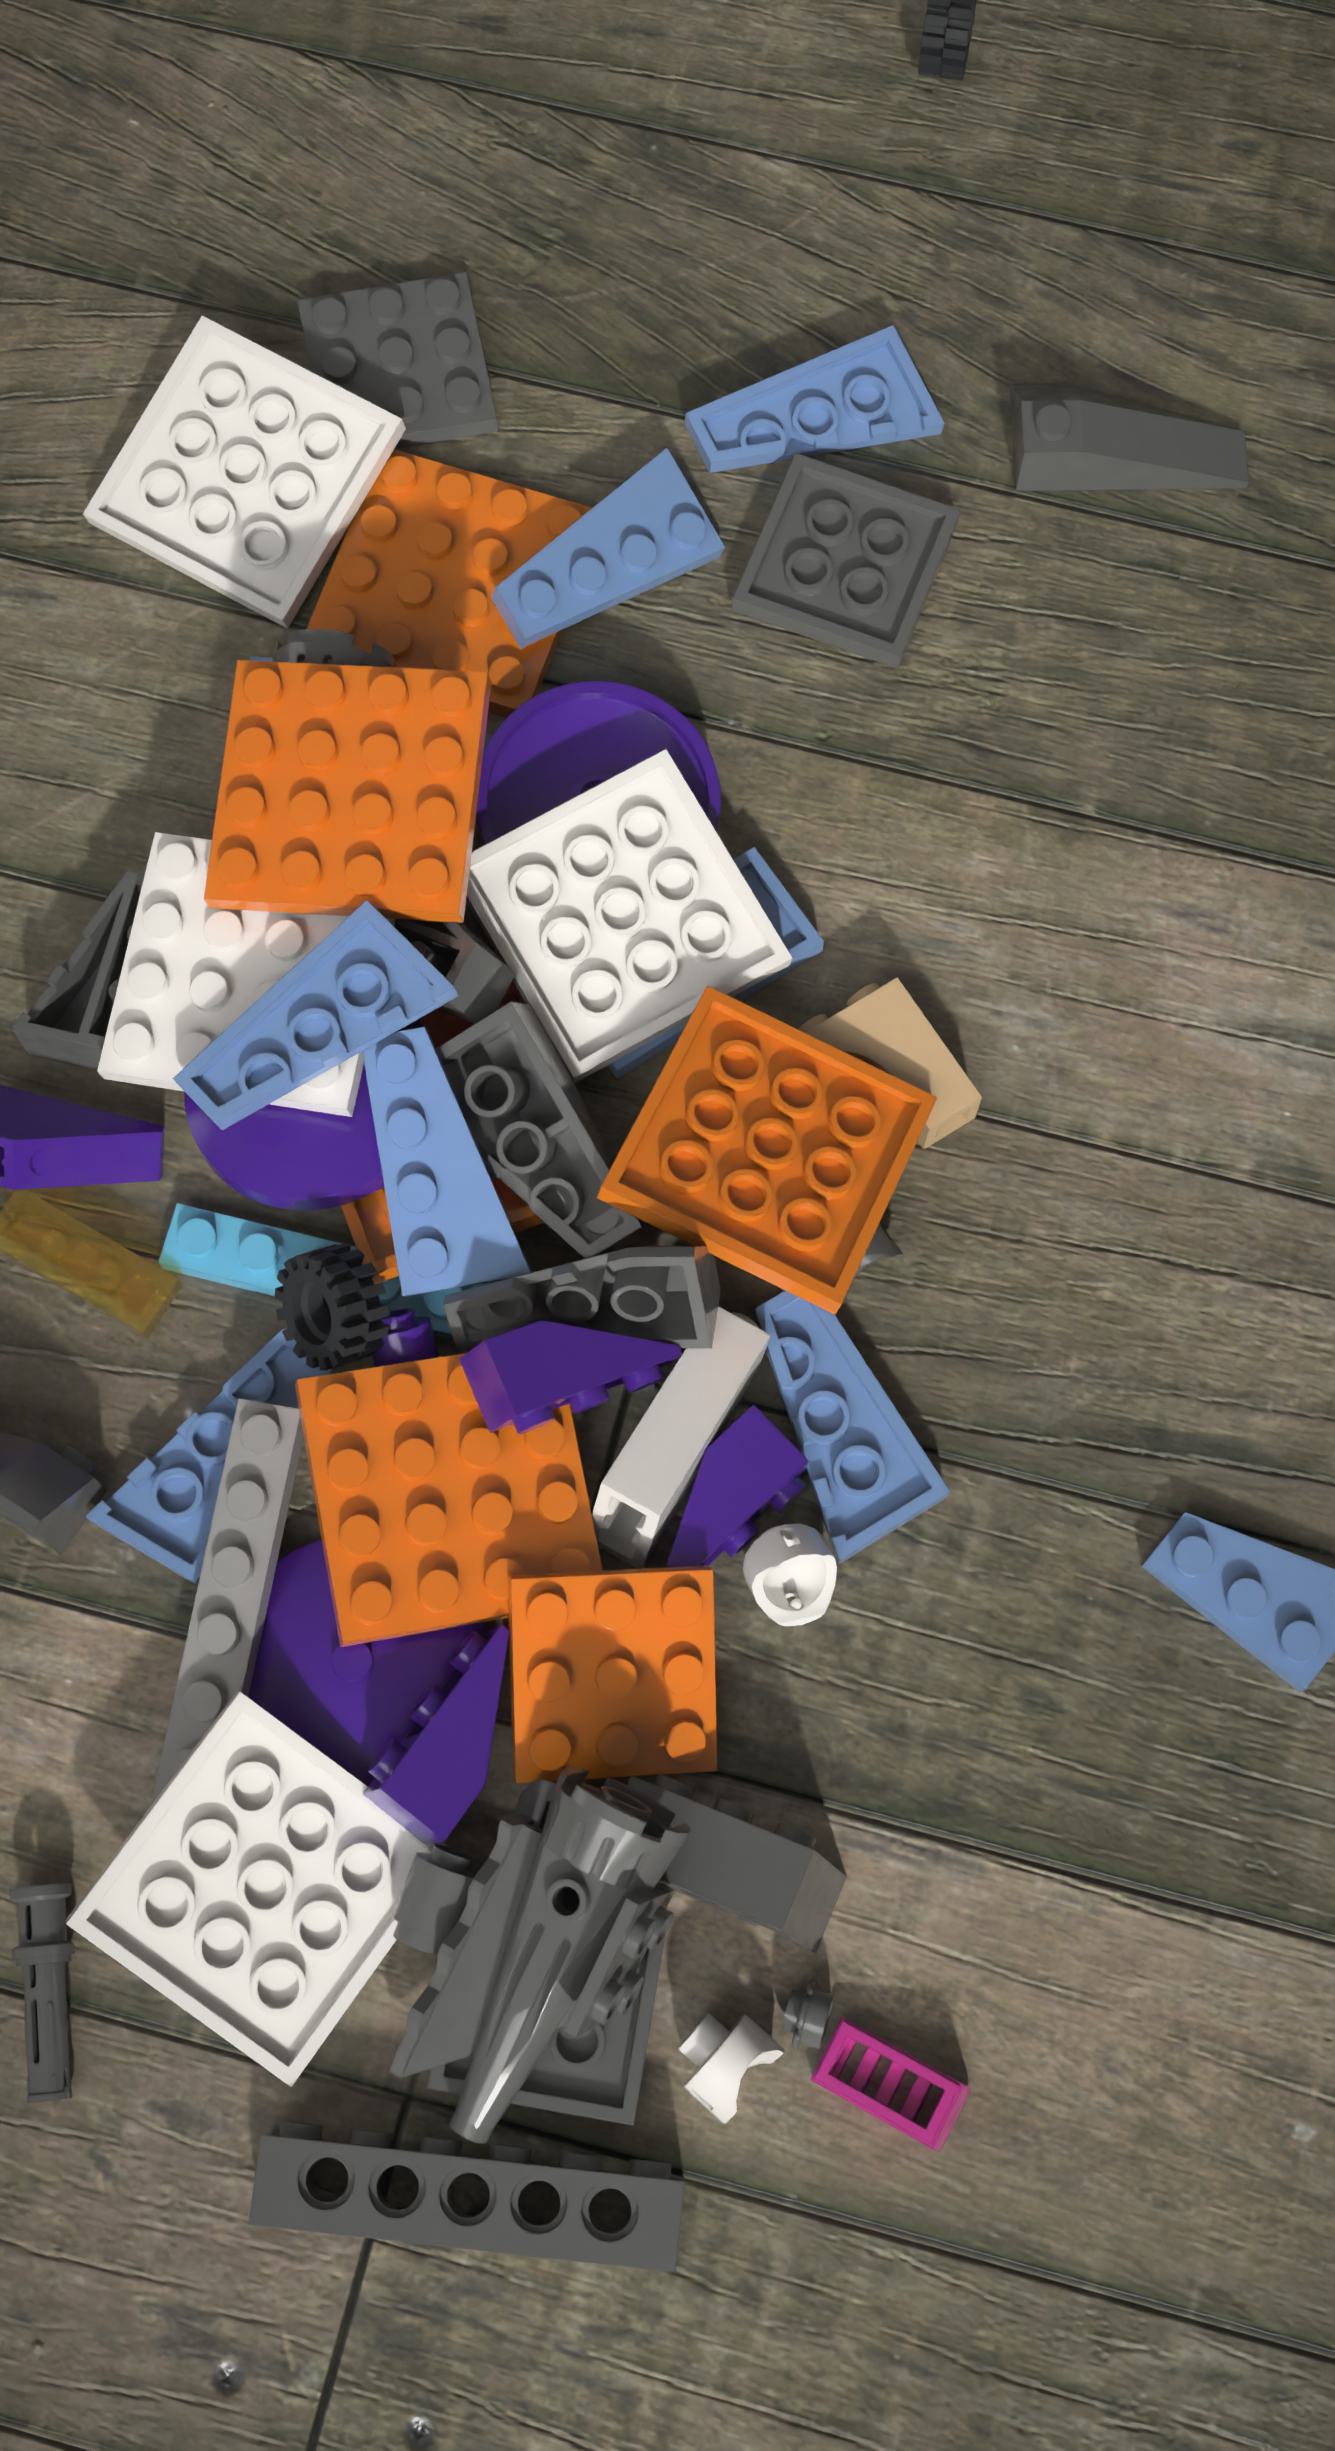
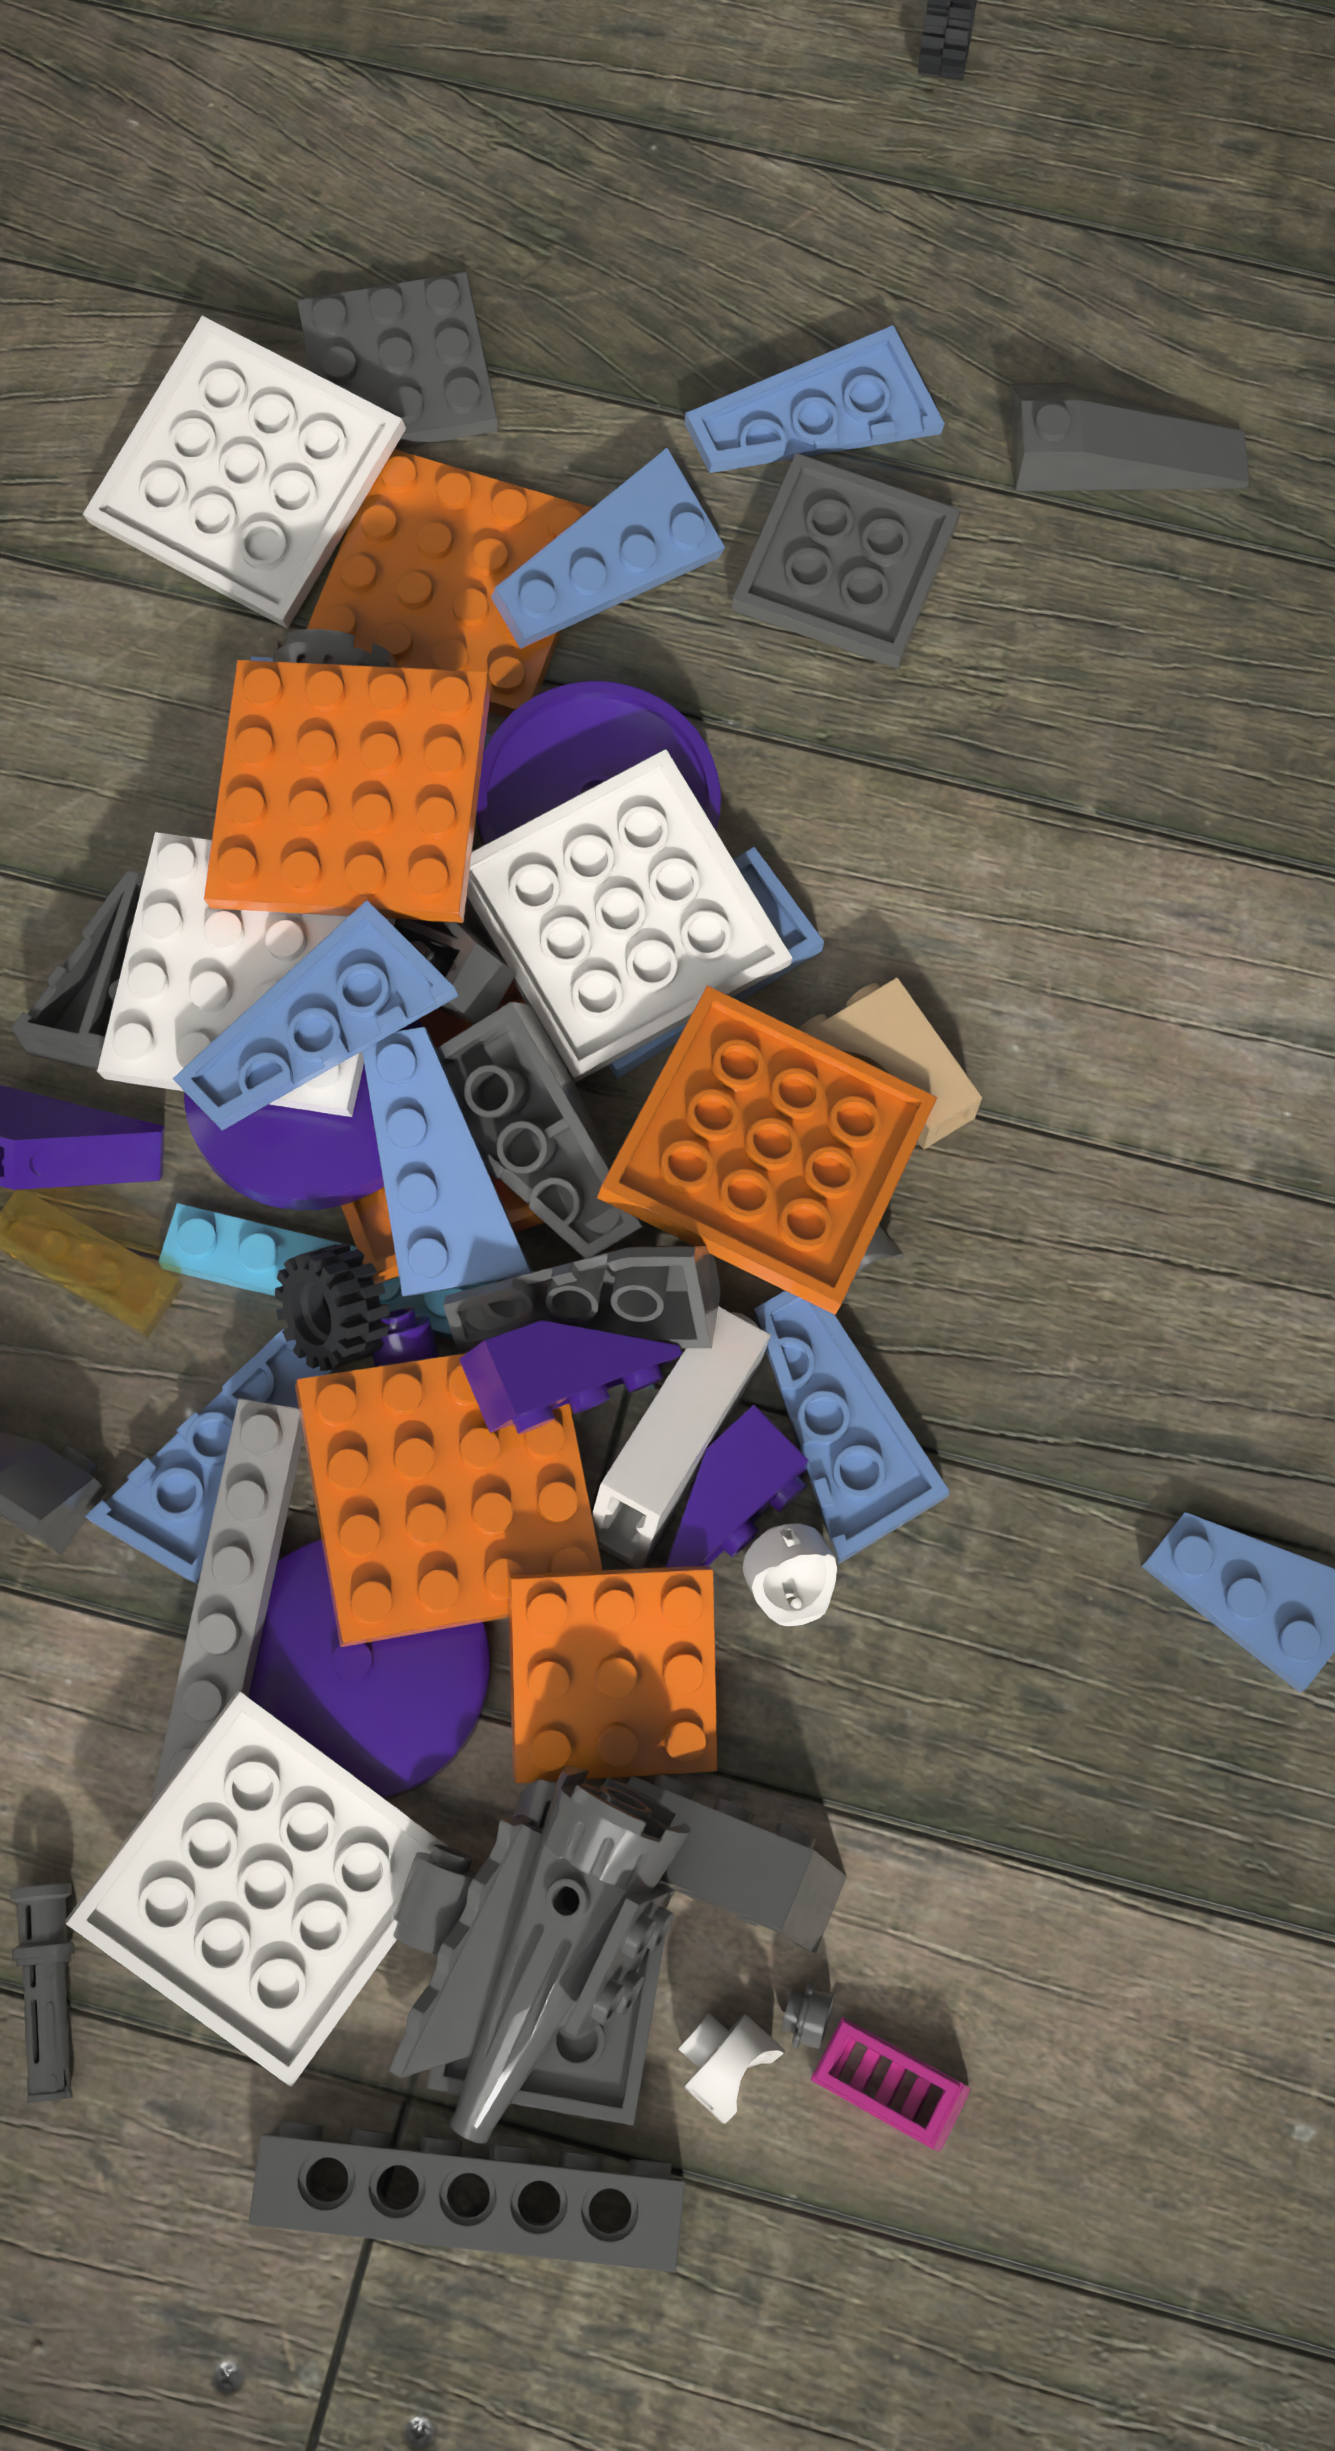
dark purple slope [363,1625,509,1845] -> none

